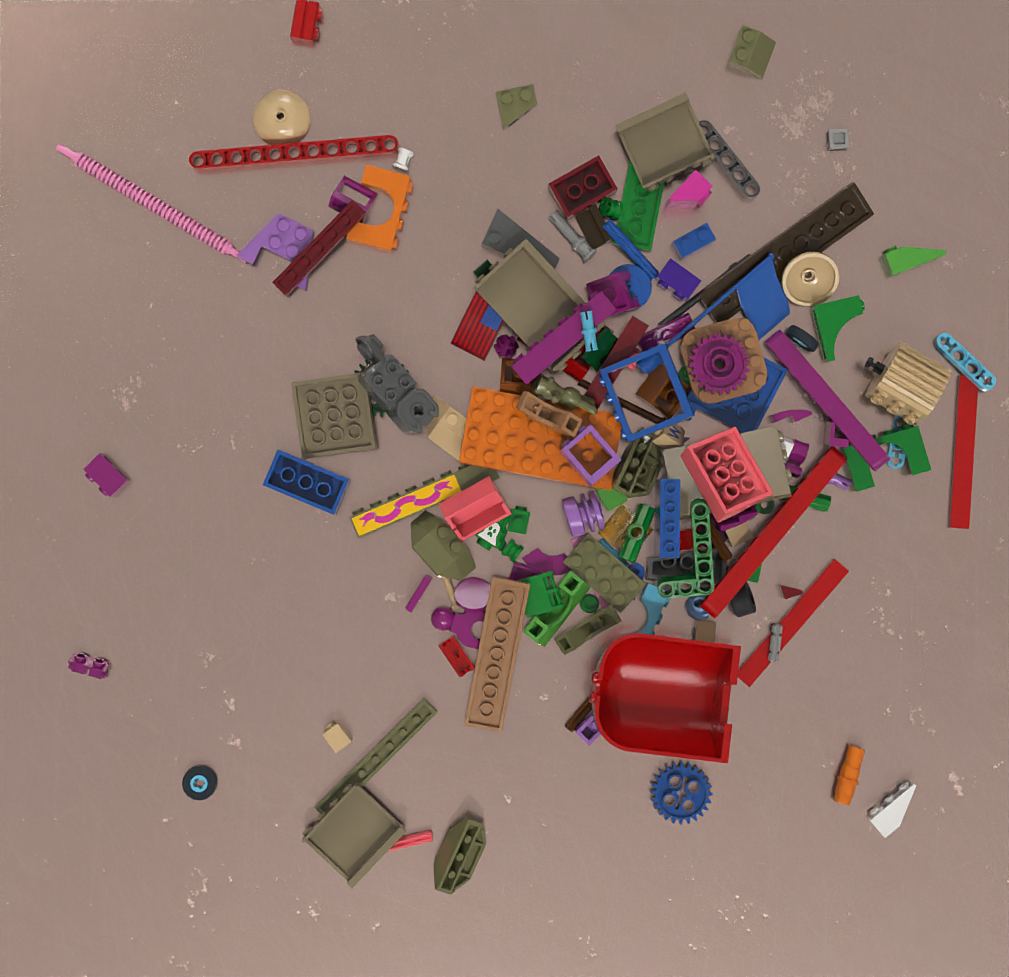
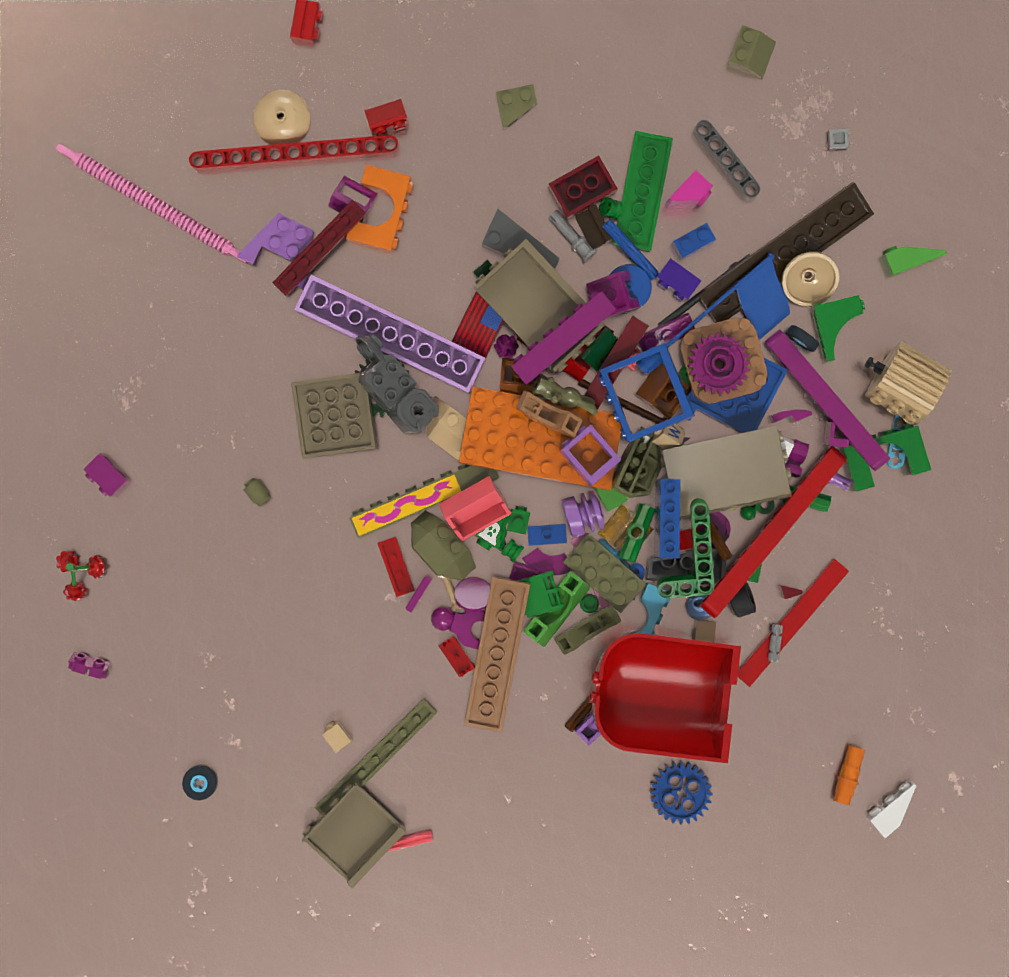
blue brick [263,449,350,515] -> none
white bush [392,147,414,172] -> none
olive wedge [433,818,486,895] -> none
medium azure pin [580,311,598,352] -> none
dark tan panel [615,92,715,192] -> none
coral slope [680,427,773,523] -> none
magenta slope [714,505,758,531] -> none
tan panel [725,522,754,547] -> none
medium azure beam [935,333,996,392] -> none
red tile [949,375,979,529] -> none
none -> red plant [56,550,105,601]
none -> olive brick [243,478,271,507]
none -> lavender brick [294,275,485,394]
none -> red slope [364,99,409,136]
none -> red plate [377,537,415,597]
none -> blue plate [527,524,567,546]

